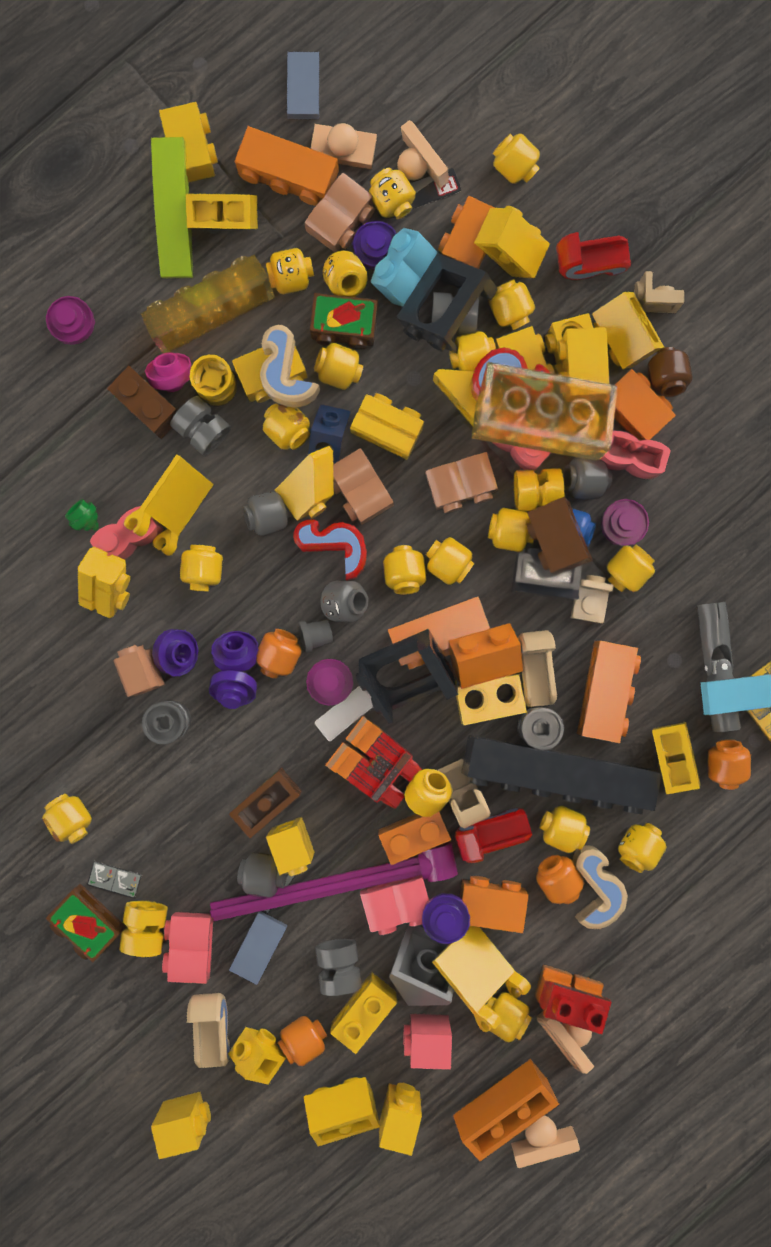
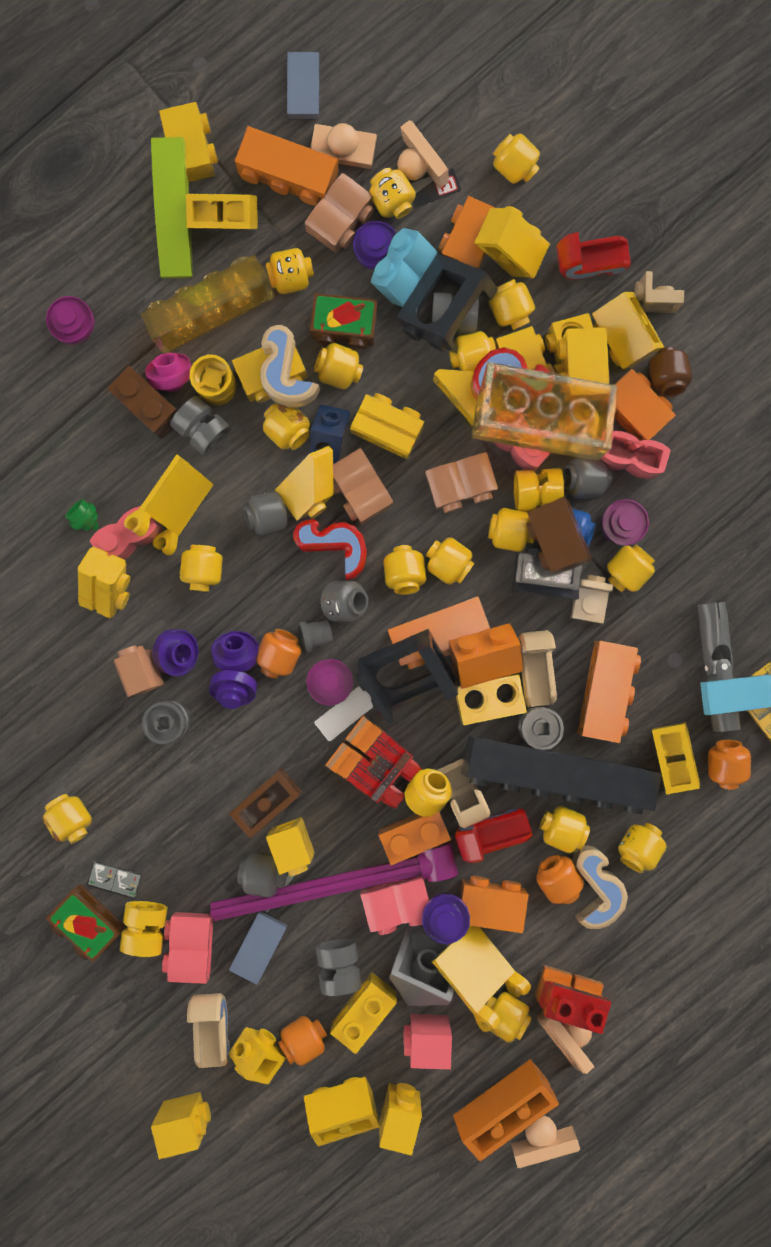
yellow head [323,250,368,297] -> none

